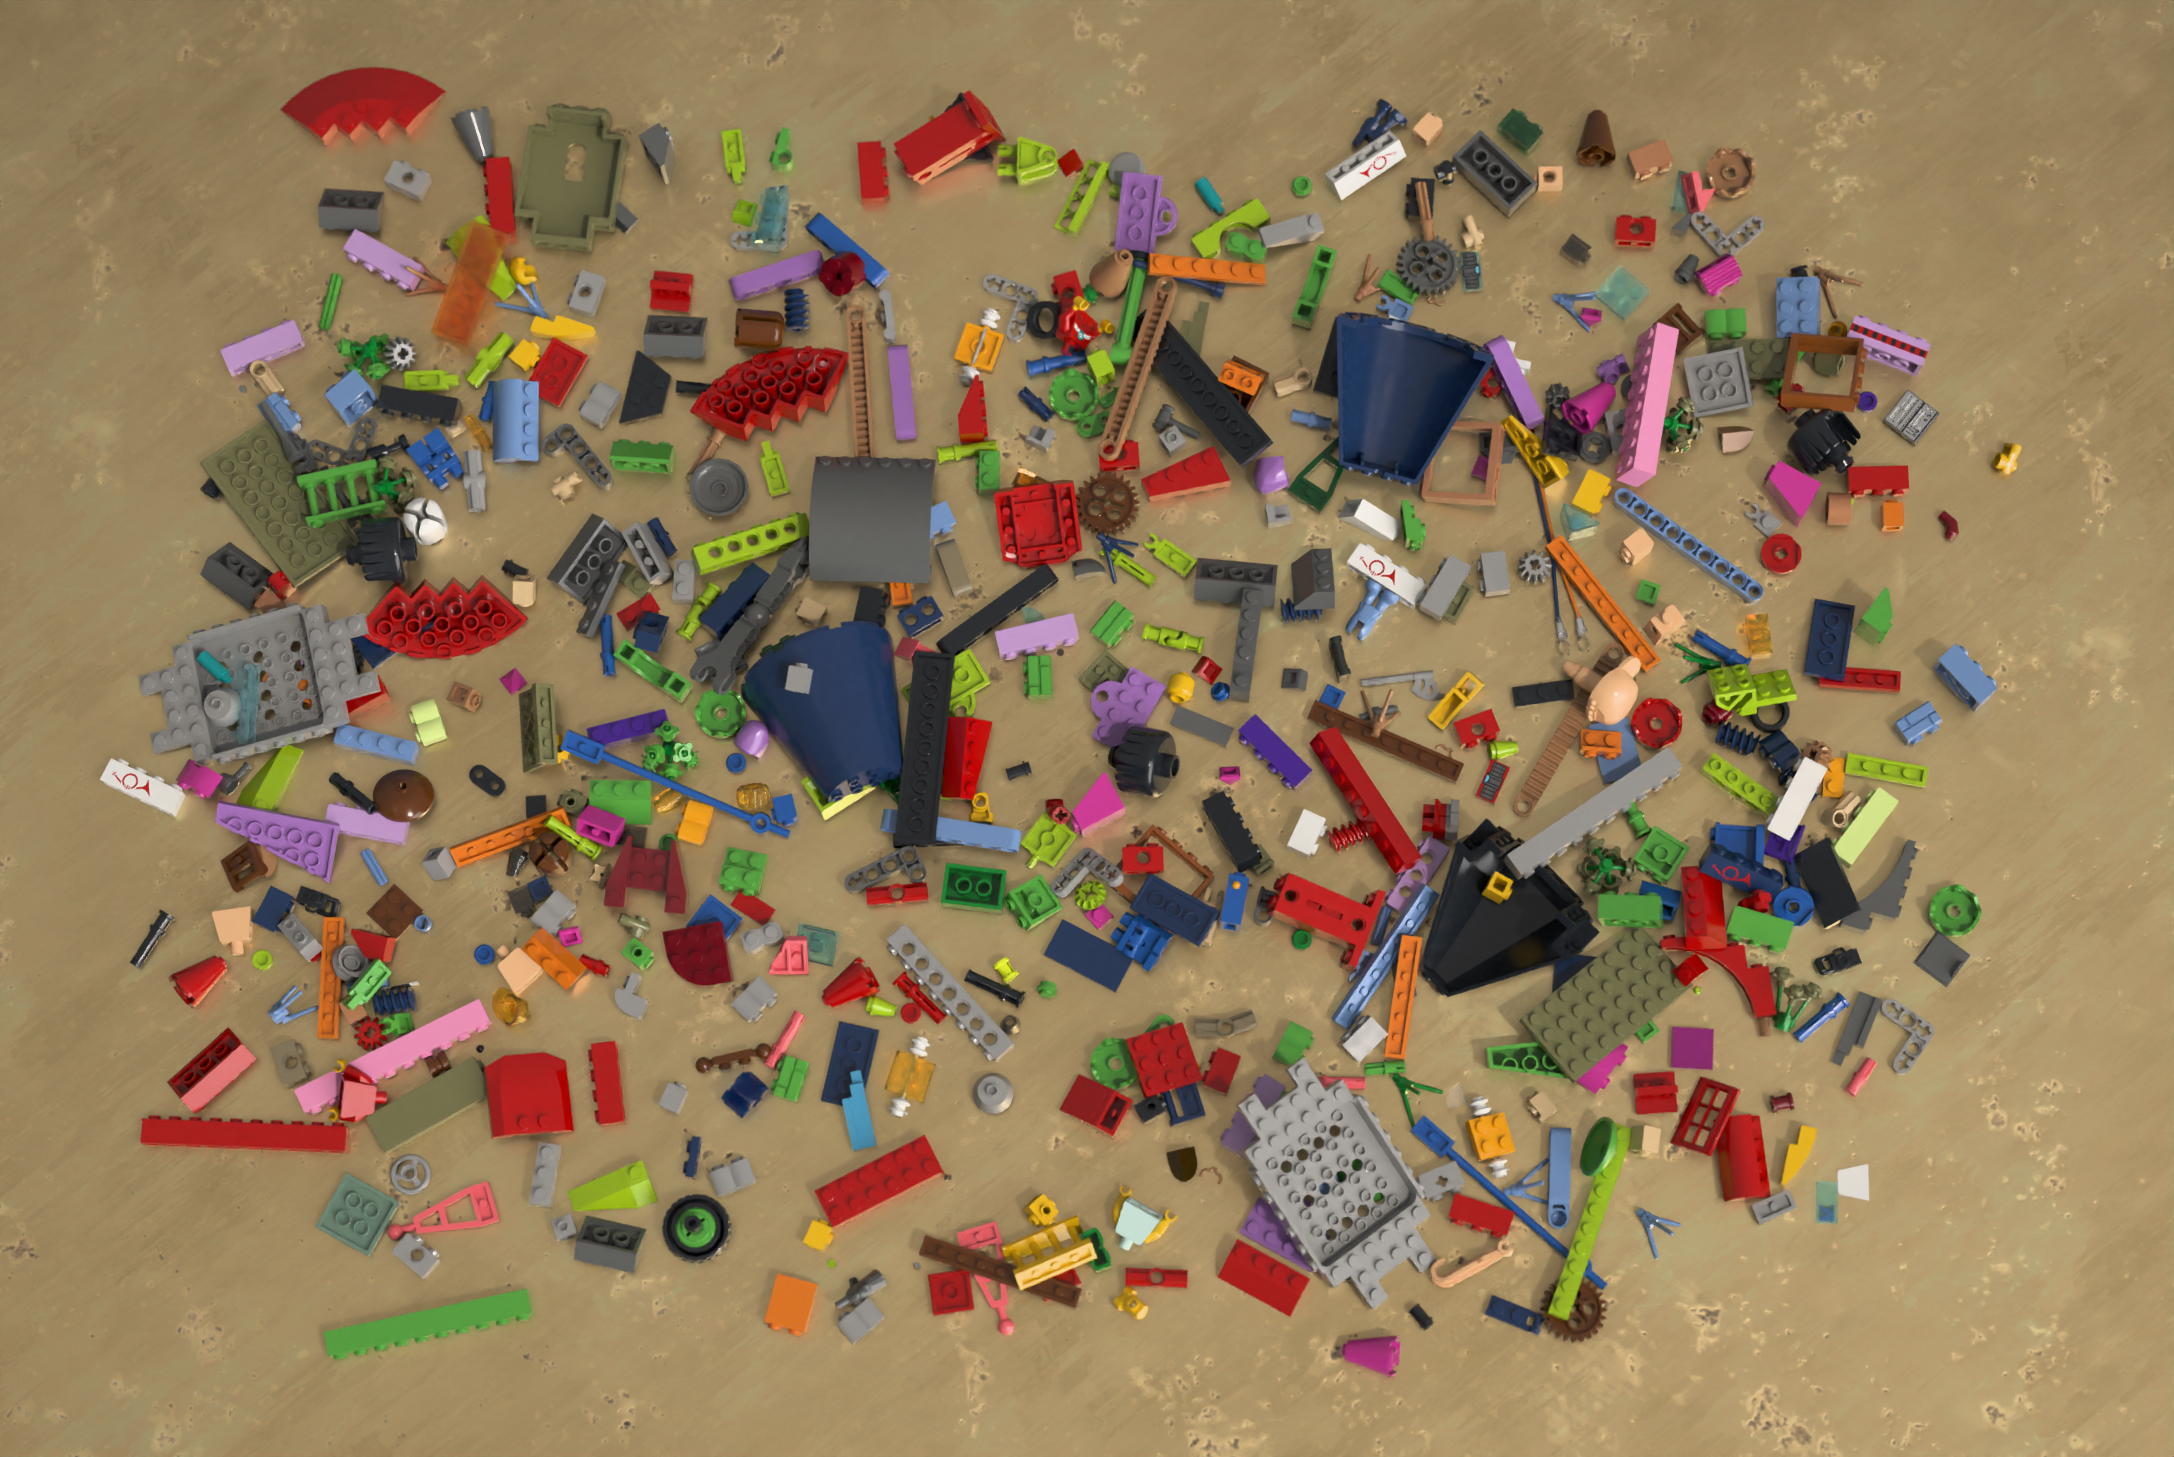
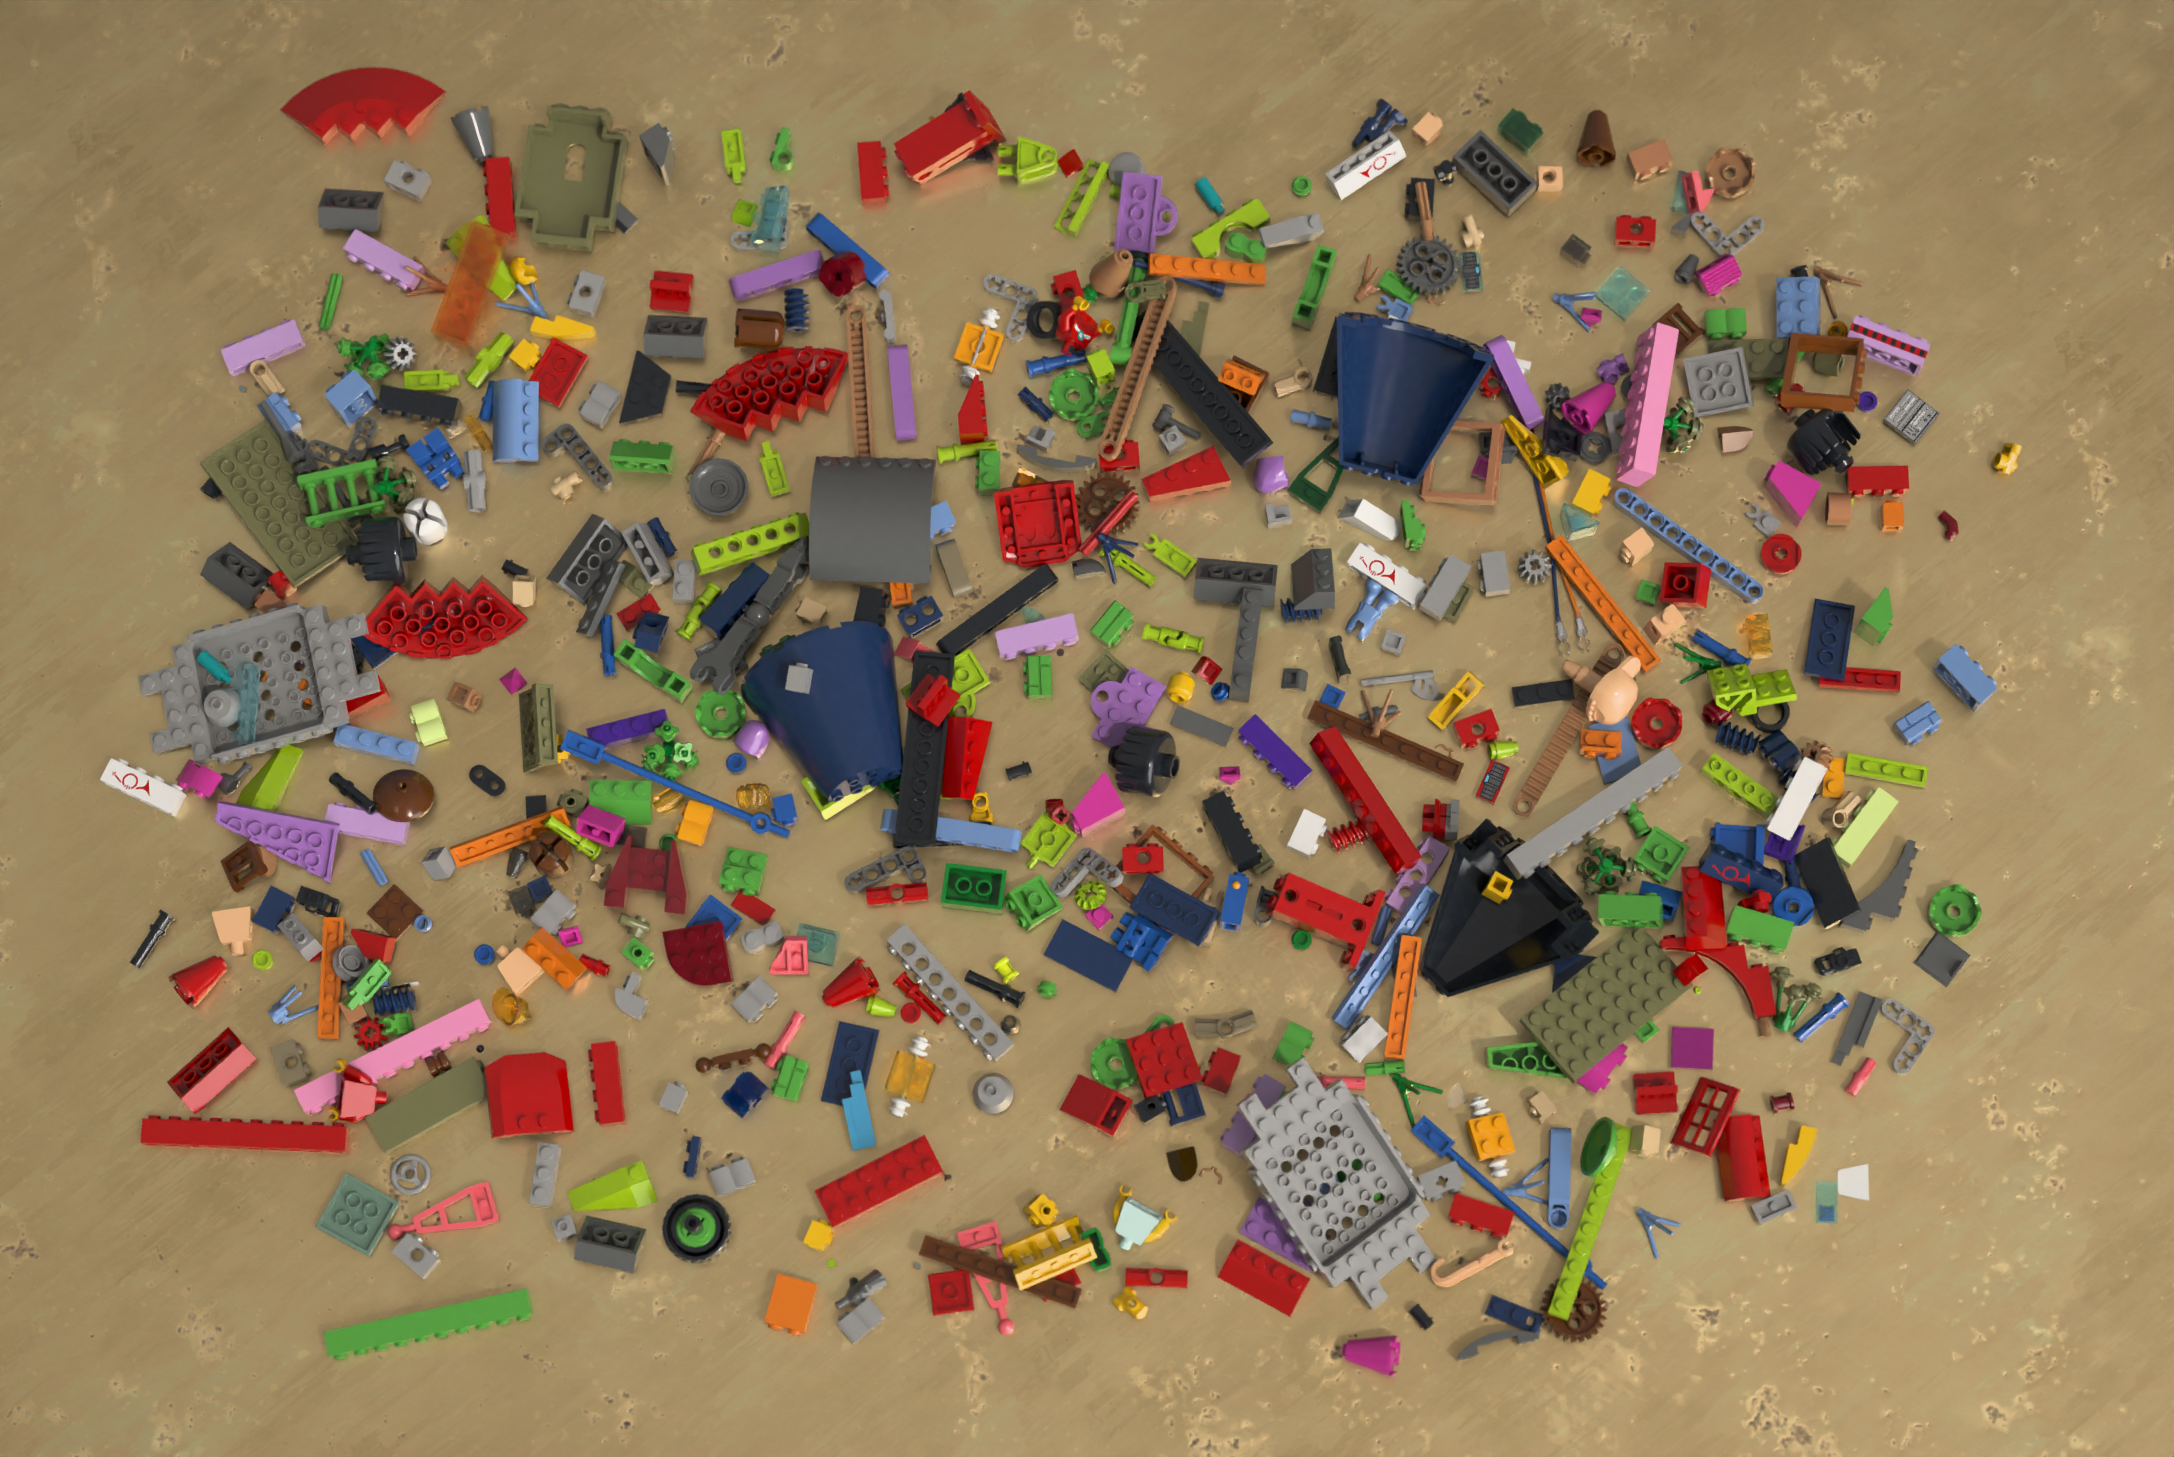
none -> red bracket [905,674,960,727]
none -> dark grey slope [1017,445,1097,473]
none -> red axle [1079,491,1138,556]
none -> olive piece [1125,280,1166,303]
none -> light grey plate [1380,629,1406,656]
none -> dark grey slope [1457,1330,1539,1361]
none -> red brick [1660,562,1711,608]

